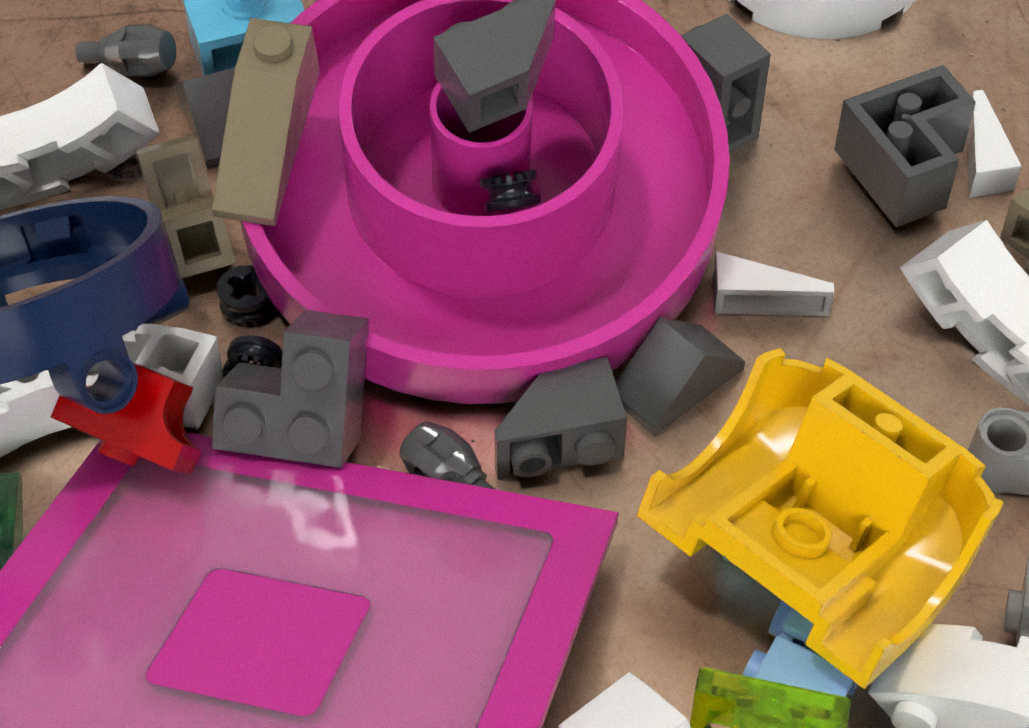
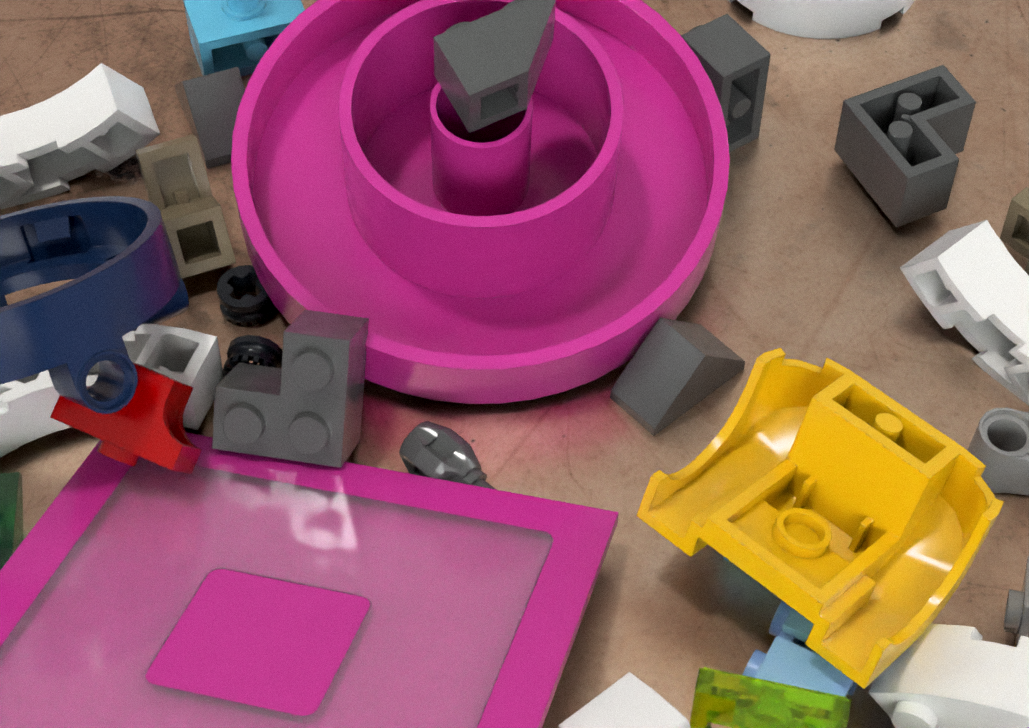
dark grey piece [75,24,177,78] -> none
dark tan slope [212,18,320,226] -> none
black bush [480,169,541,212] -> none
dark grey slope [494,357,627,479] -> none
white piece [713,251,834,317] -> none
white piece [967,90,1021,198] -> none

